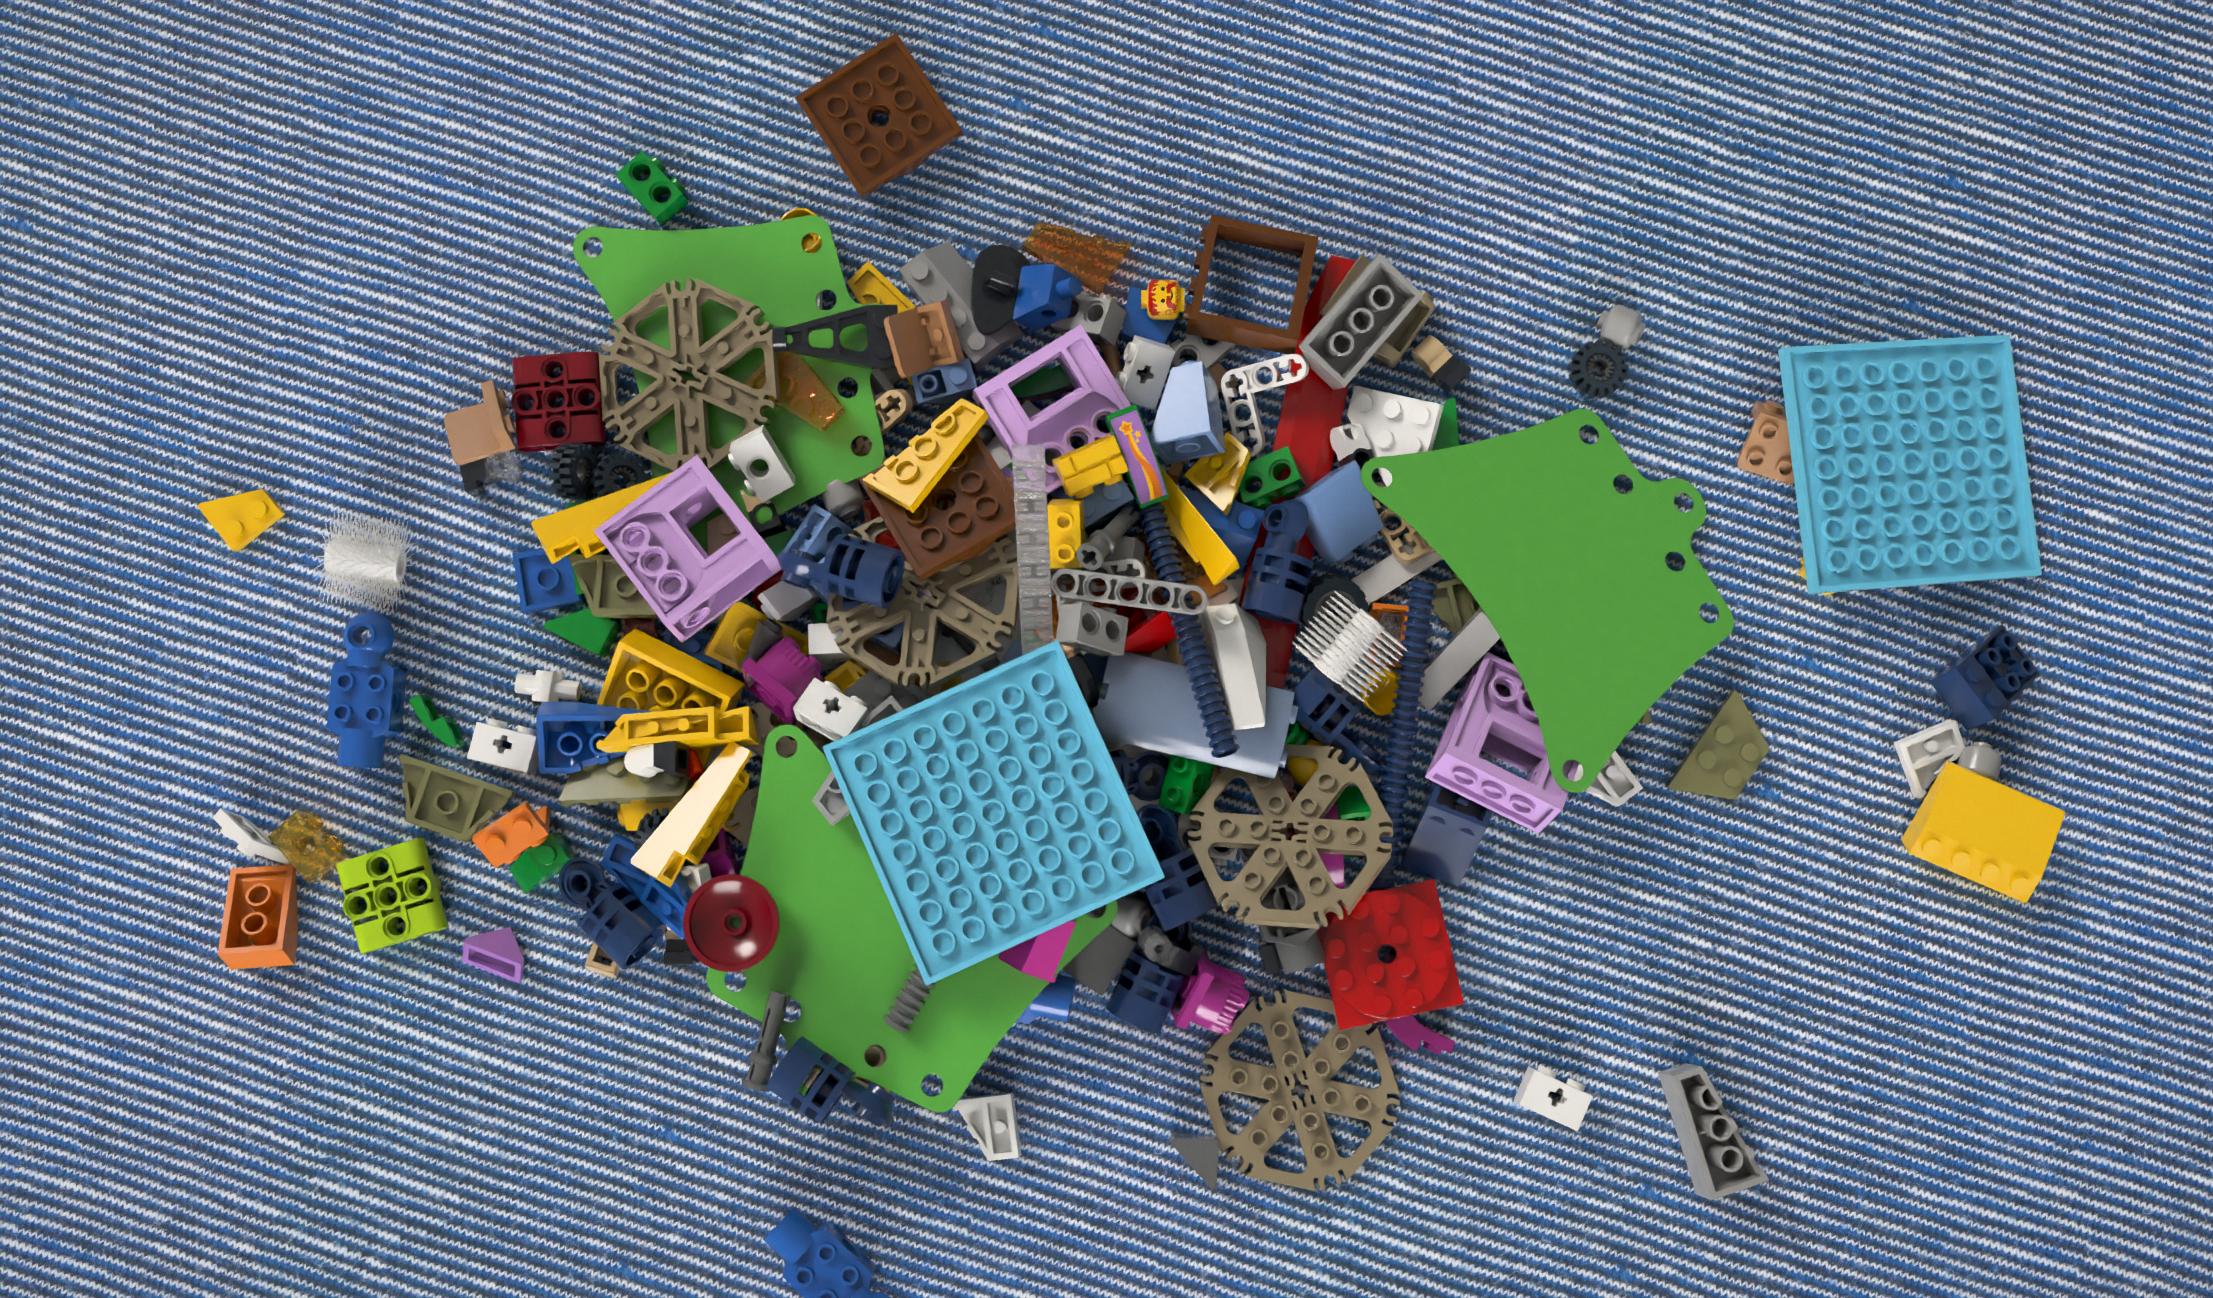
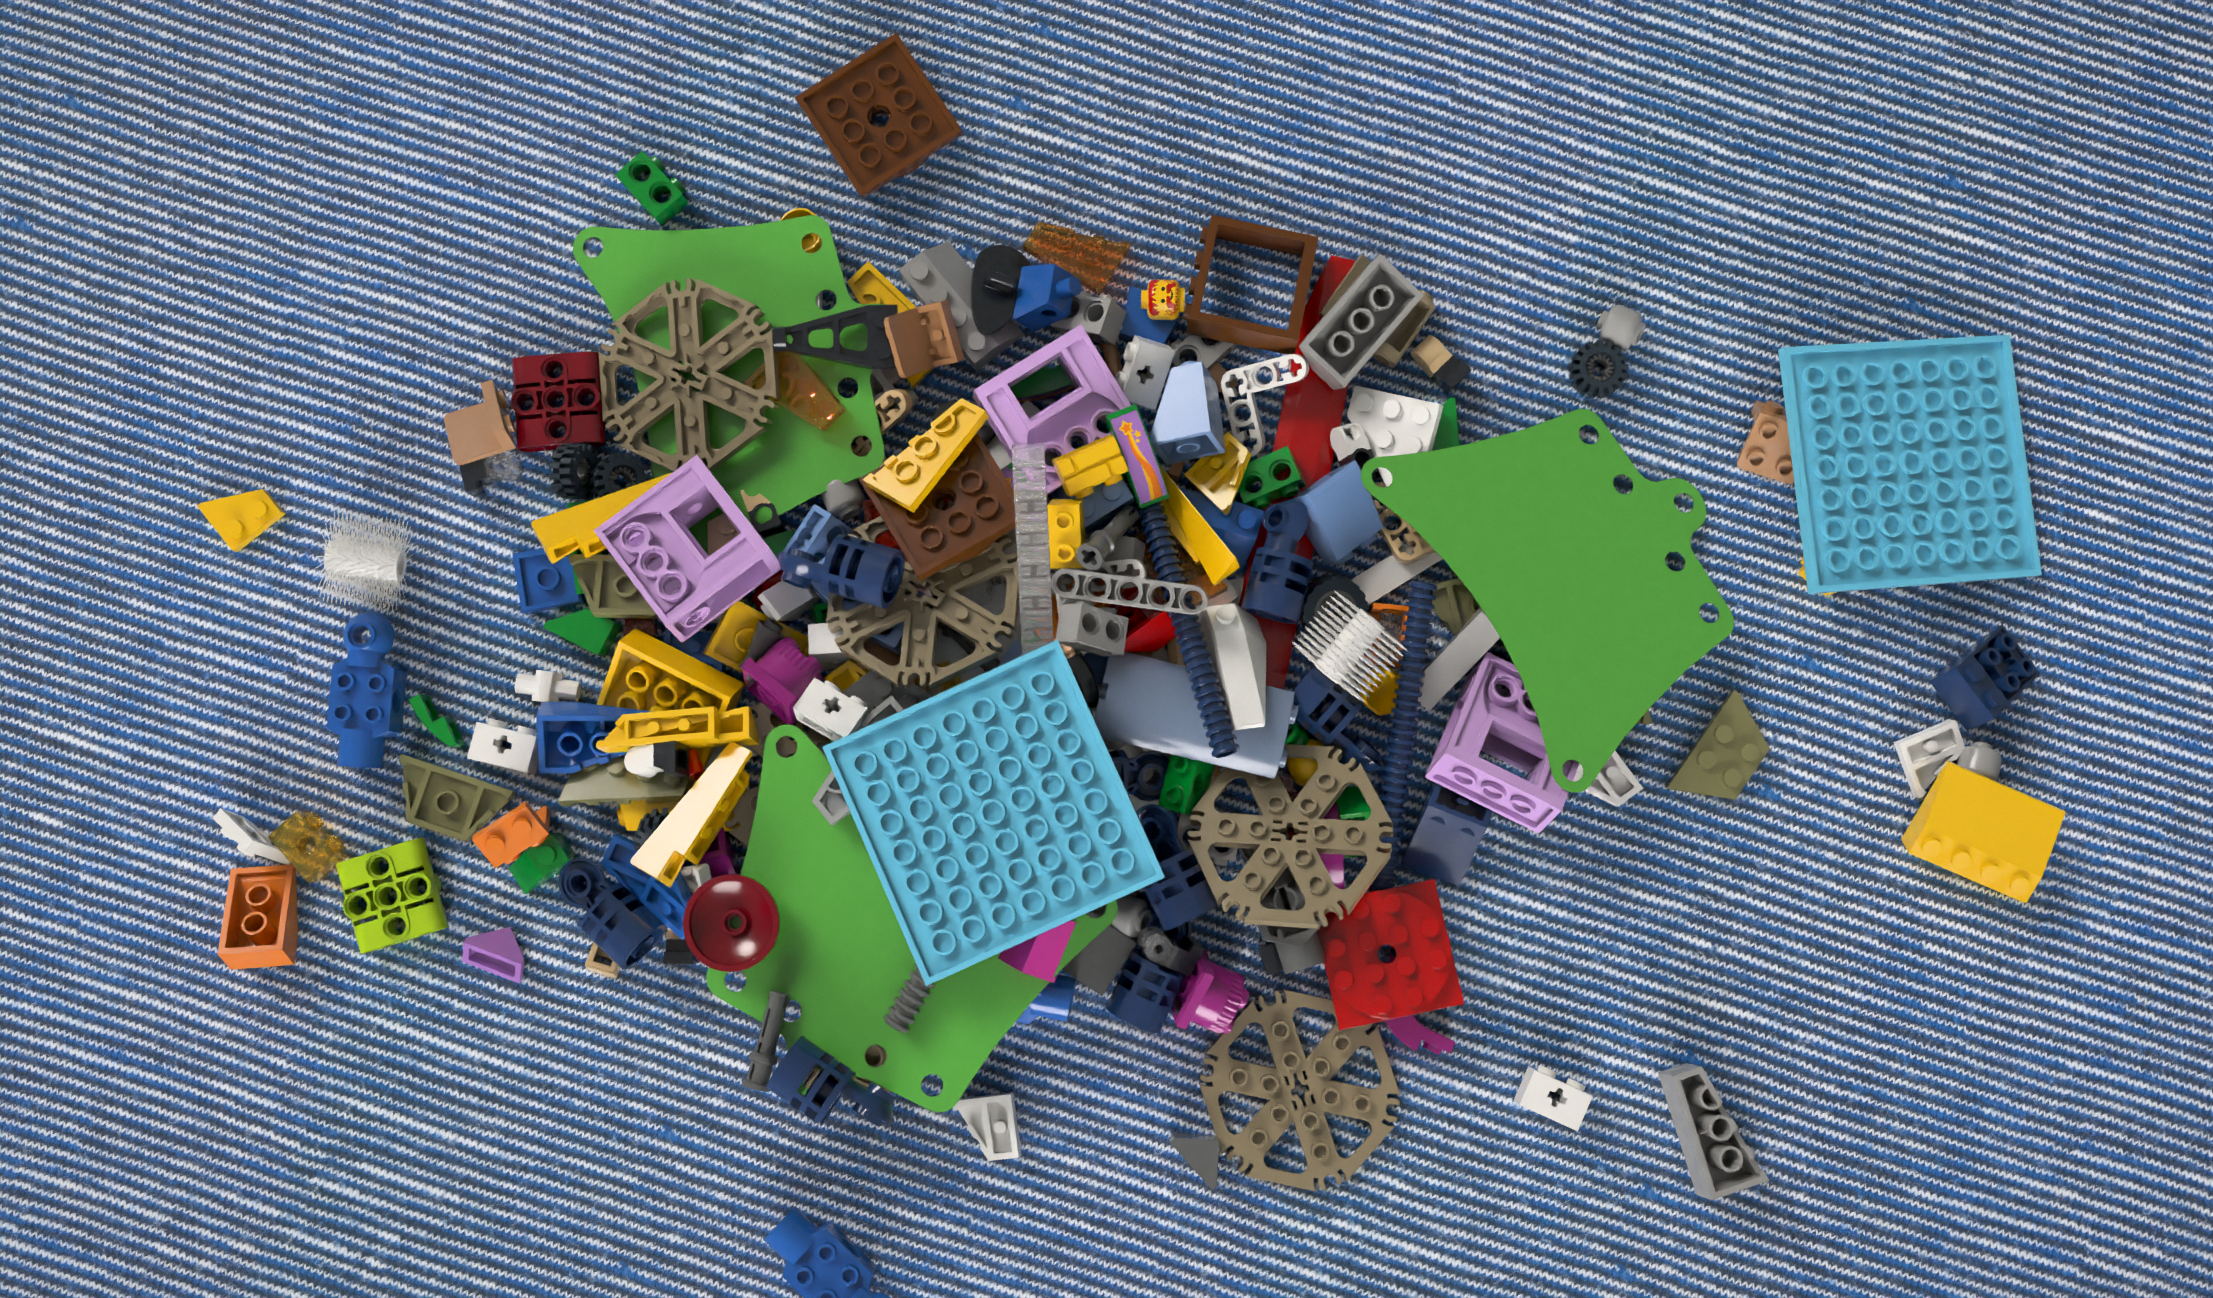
white brick [728,425,796,503] -> none
medium blue slope [911,358,977,405] -> none

